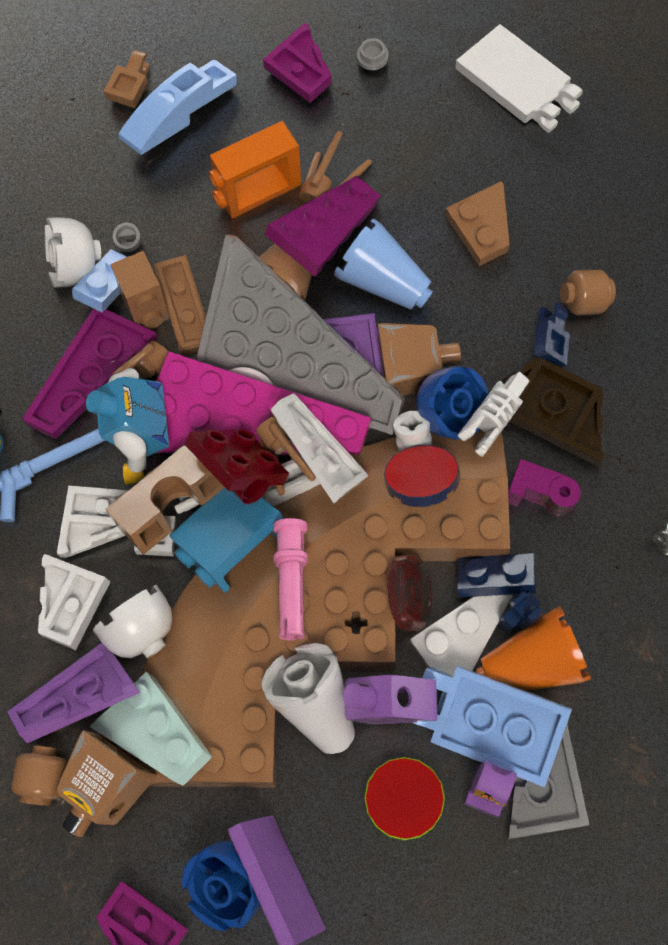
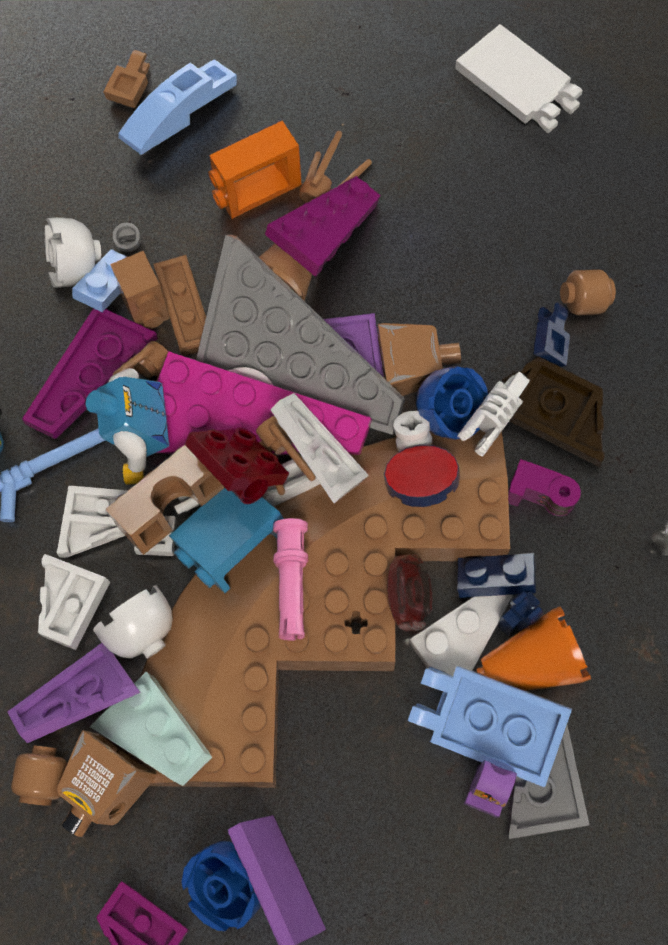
white cone [261,643,355,754] -> none
magenta wing [263,23,332,103] -> none
light blue cone [334,219,433,310] -> none
medium lavender torso [343,675,437,725] -> none
light grey plate [357,38,388,70] -> none
red tile [364,757,445,841] -> none
medium nougat wing [445,181,510,266] -> none

